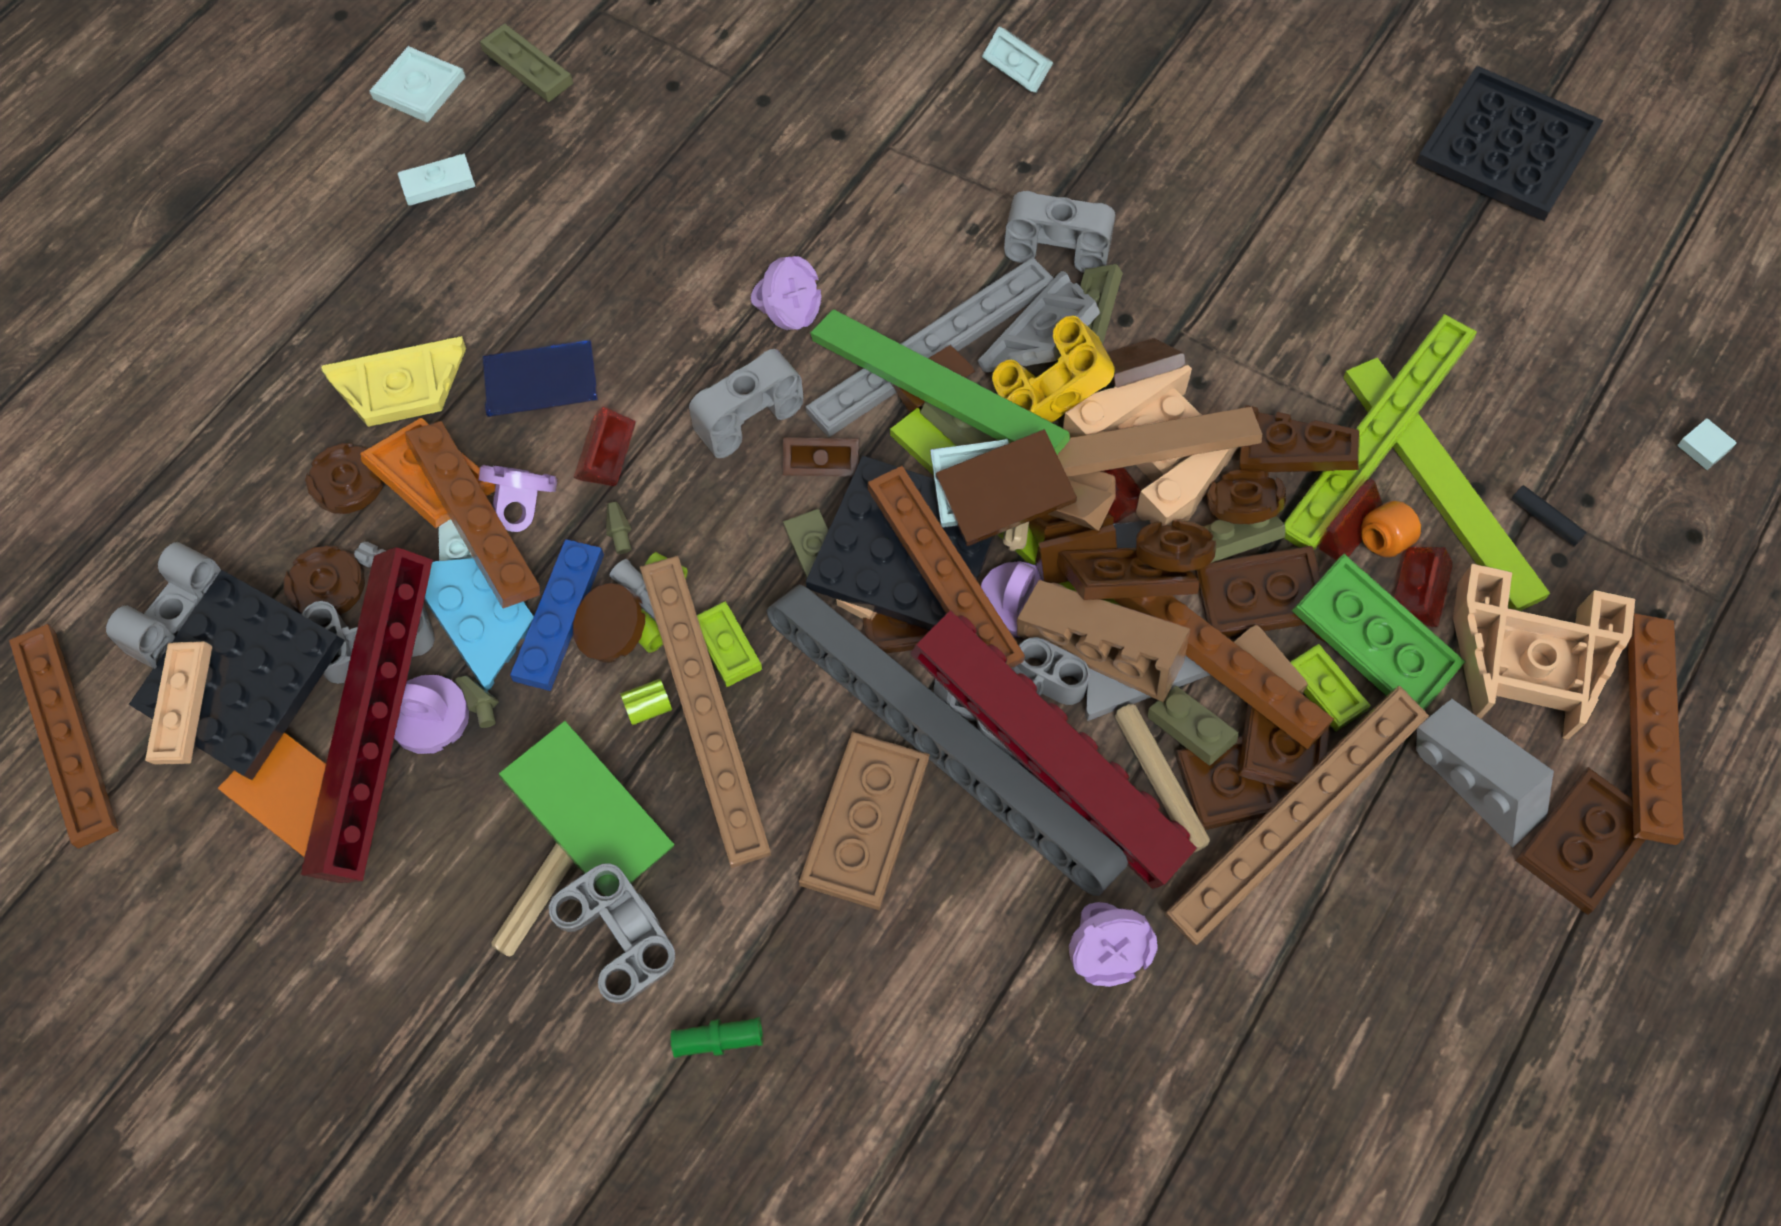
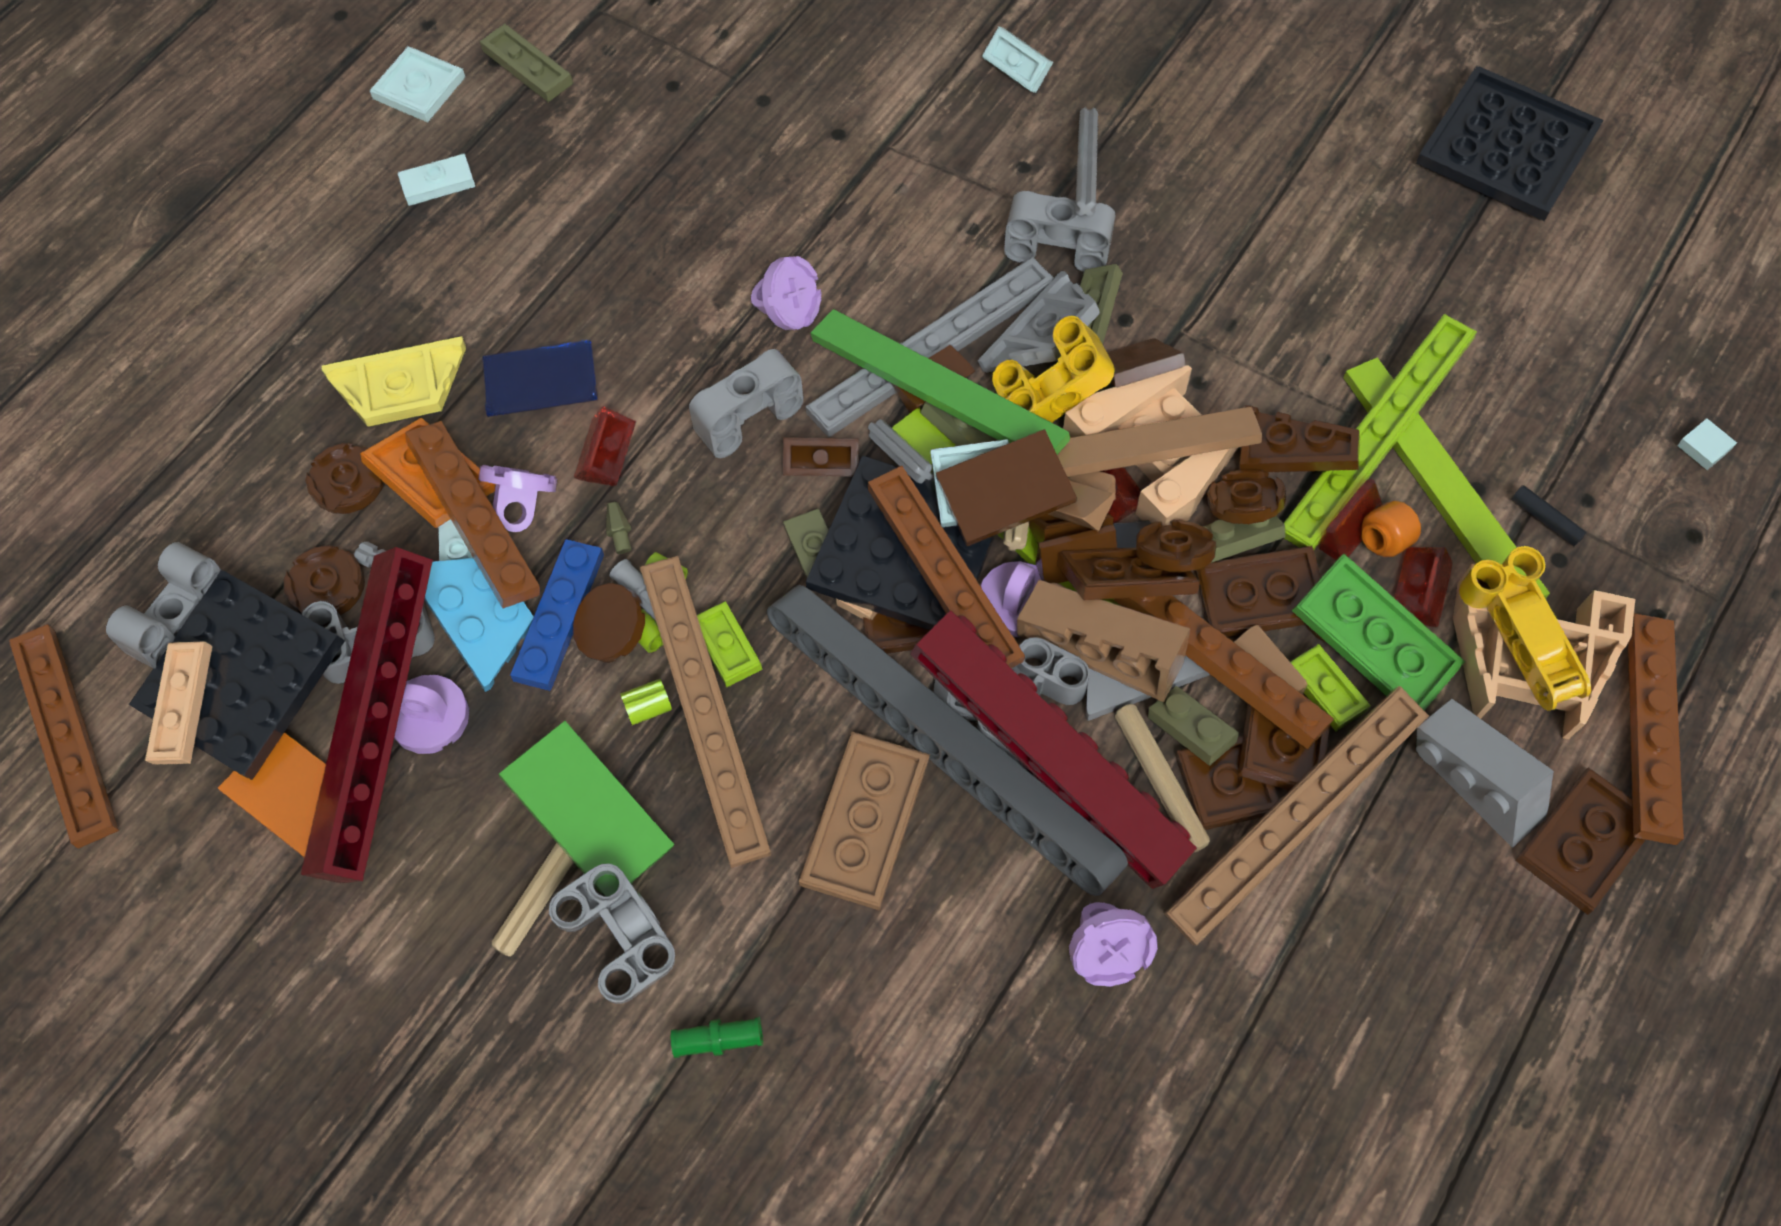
olive bar [454,676,499,728] -> none
none -> light grey axle [868,419,933,483]
none -> light grey axle [1075,108,1098,217]
none -> yellow piece [1459,546,1591,711]

